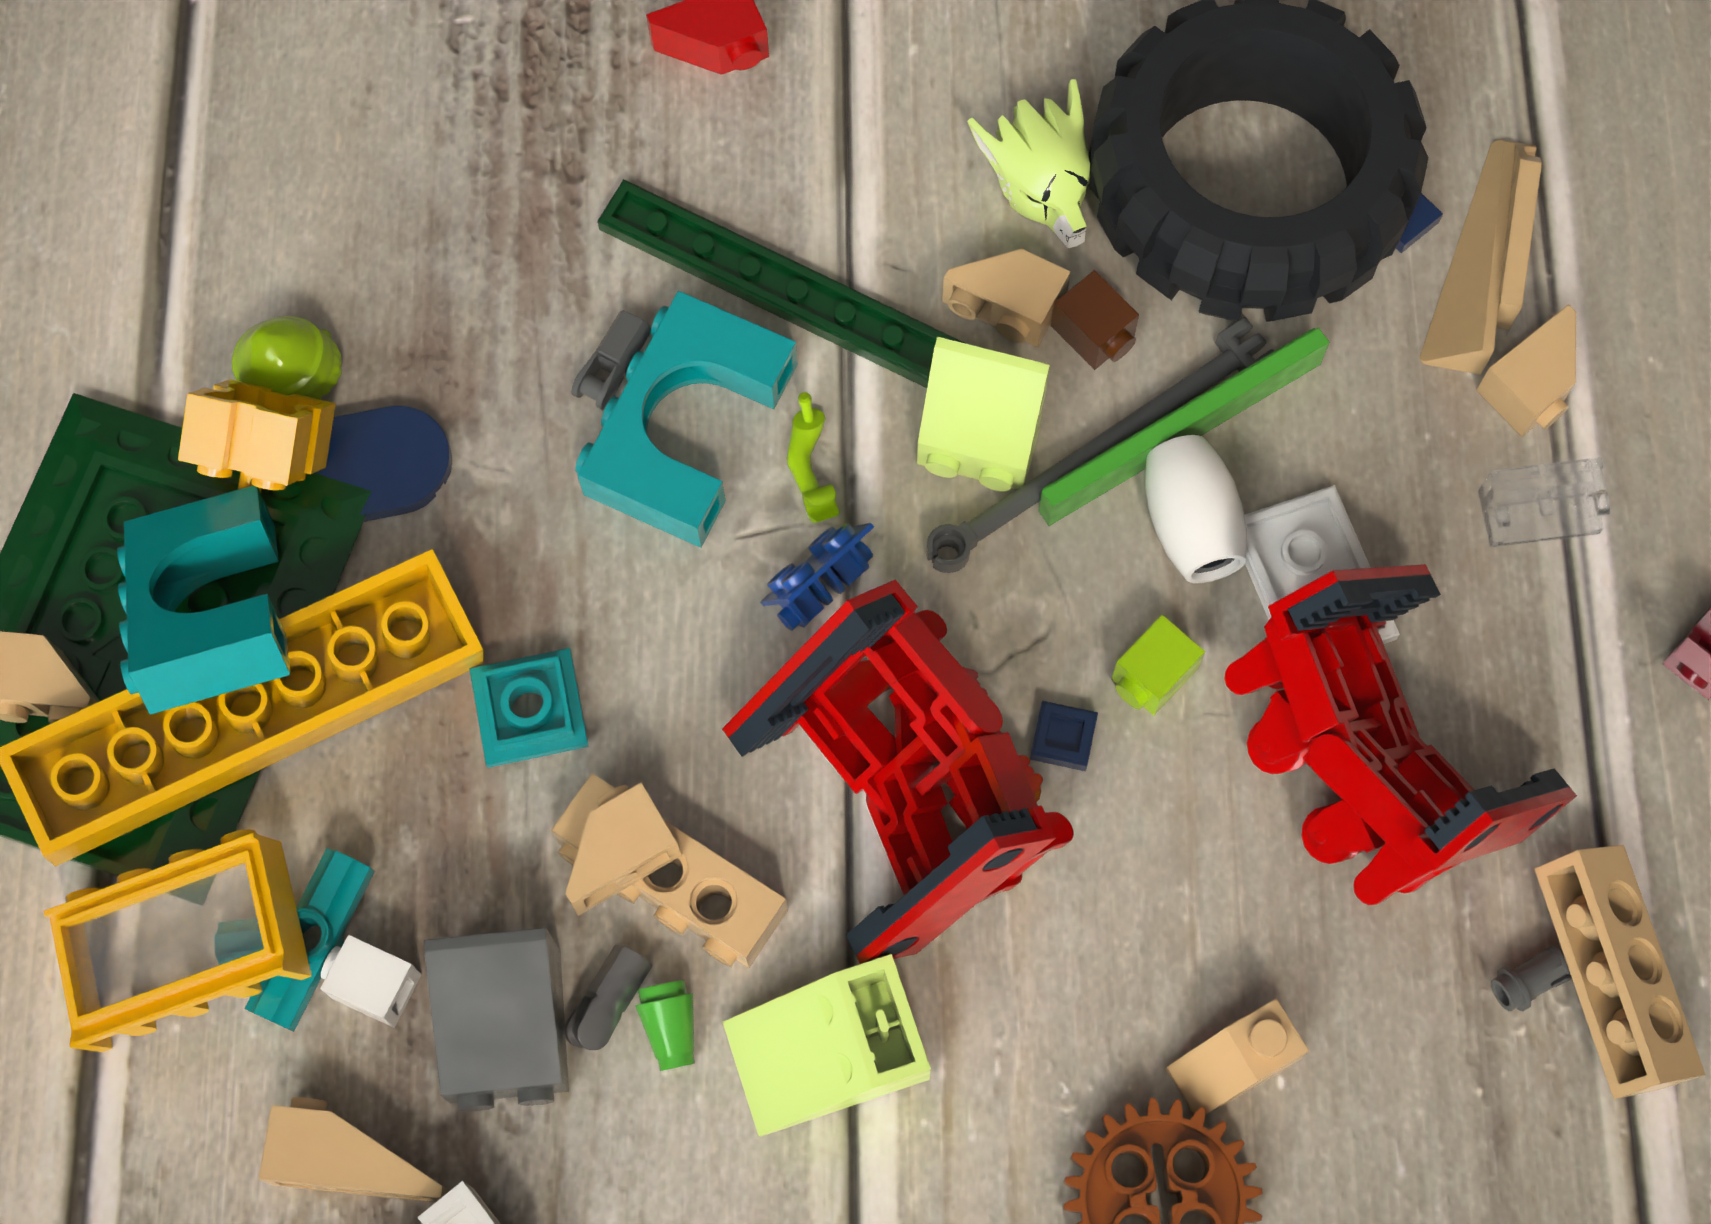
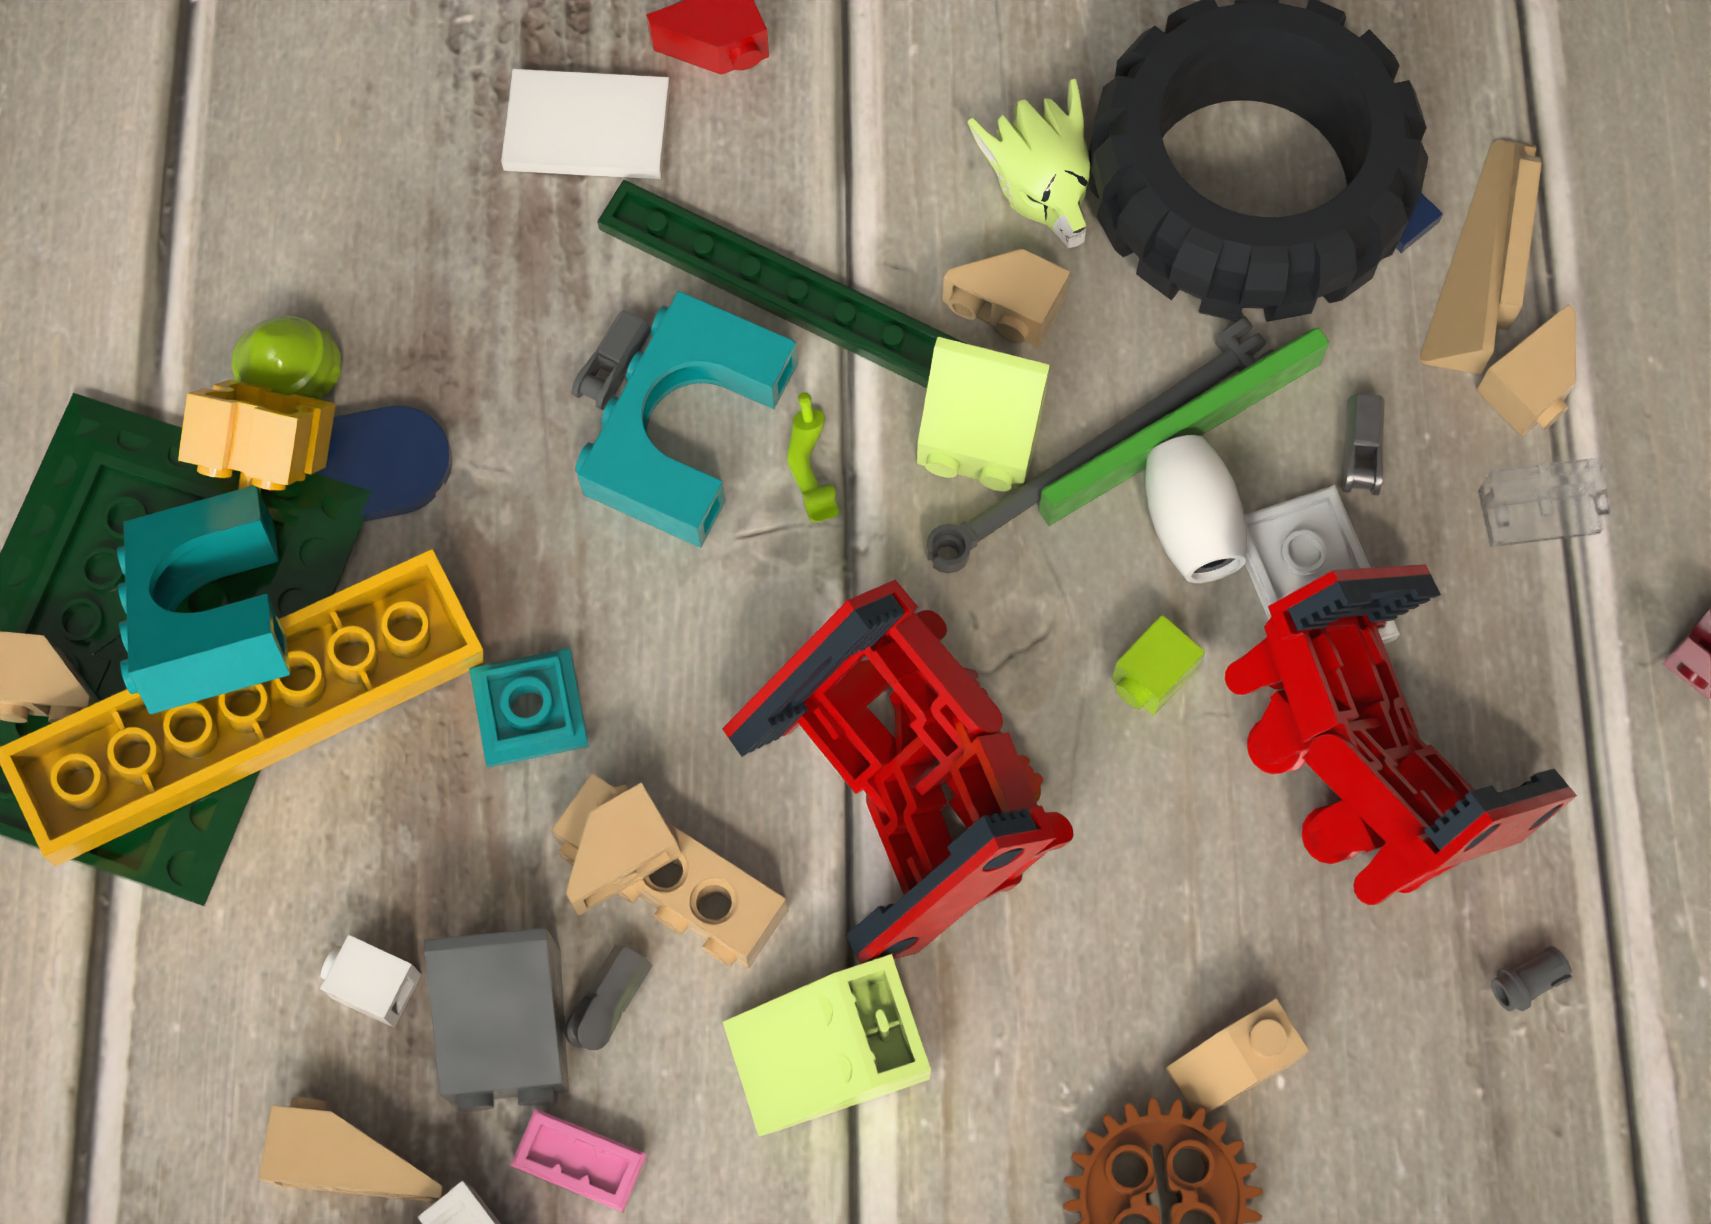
window [43,829,312,1052] -> none
teal piece [216,848,375,1032] -> none
bright green cone [635,980,695,1071] -> none
blue hinge [760,523,874,631] -> none
dark blue tile [1030,701,1098,772] -> none
reddish brown brick [1051,270,1139,370] -> none
tan brick [1535,845,1706,1099] -> none
none -> white tile [501,69,670,179]
none -> bright pink plate [510,1109,647,1213]
none -> flat silver bar [1342,393,1385,496]

